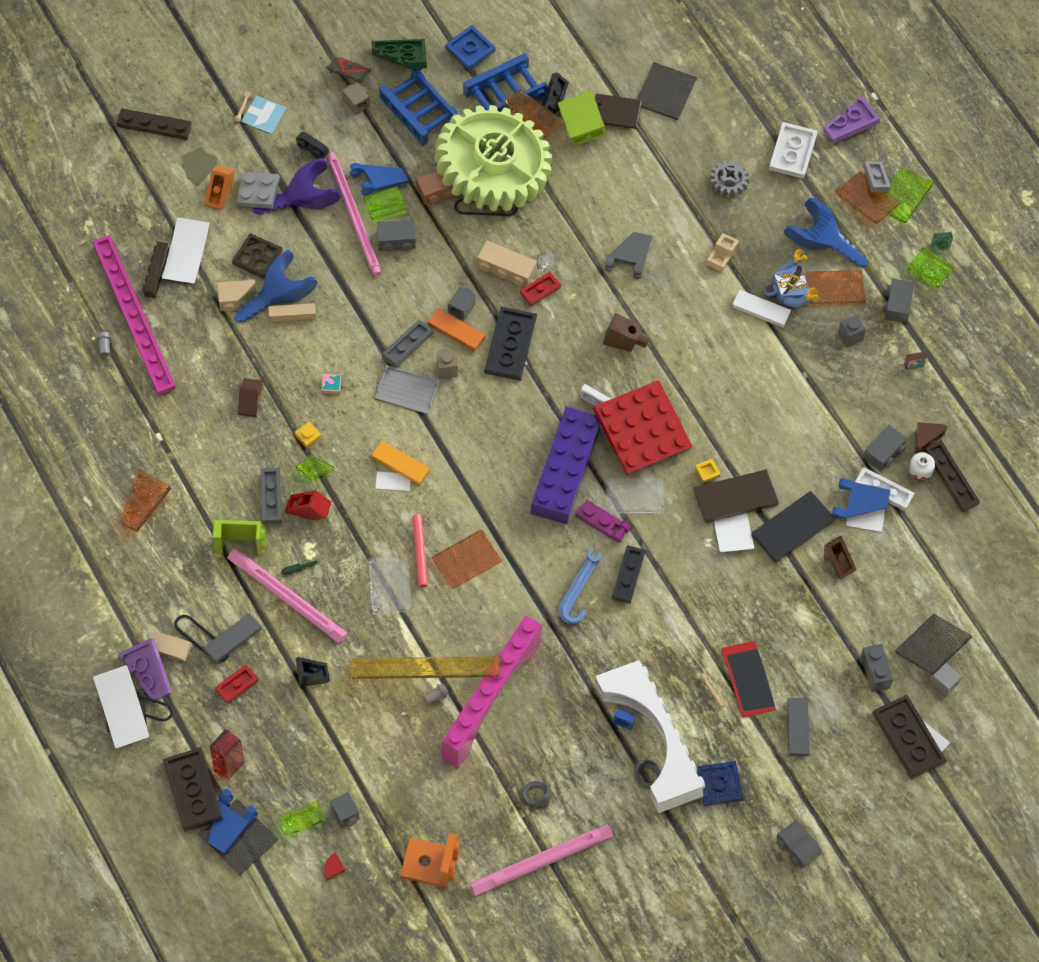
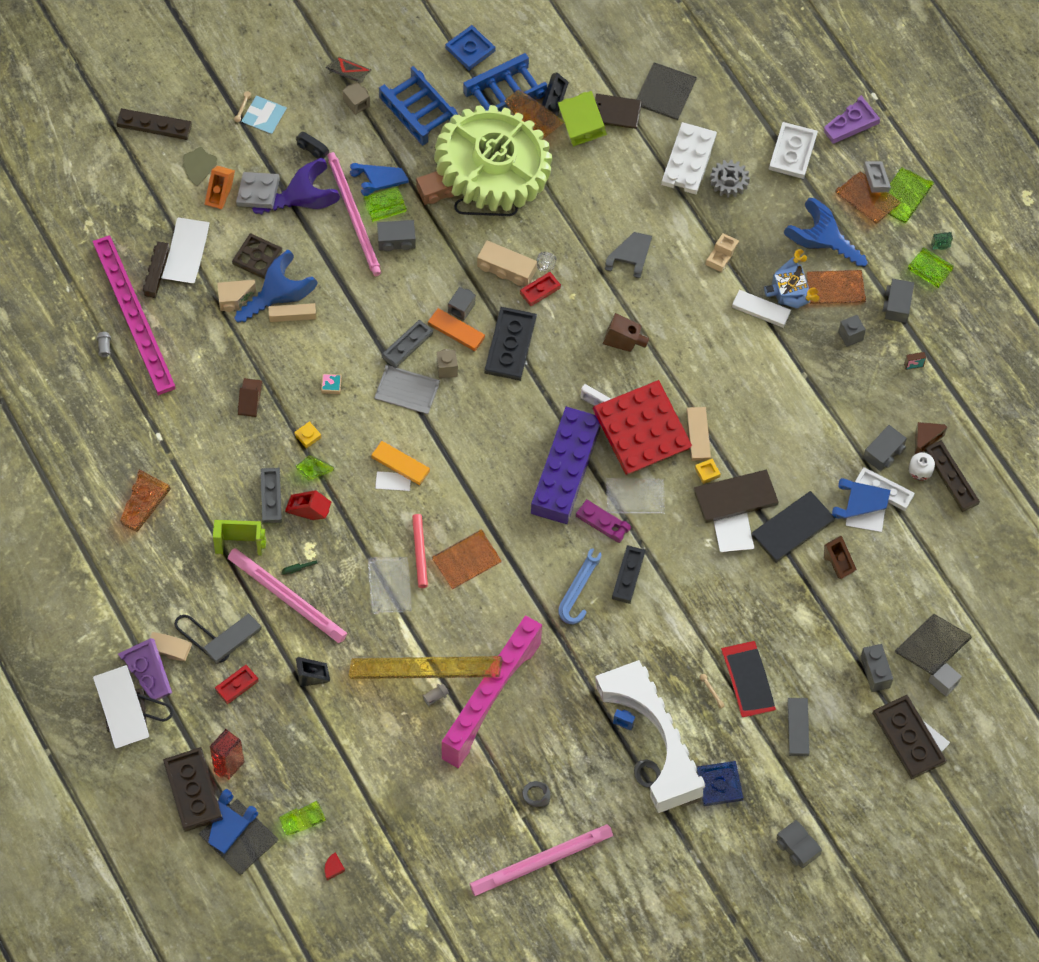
dark grey brick [330,792,360,828] -> none
dark green plate [371,39,427,70] -> none
orange bracket [400,833,460,888] -> none
none -> white piece [661,122,717,194]
none -> tan tile [687,407,711,461]

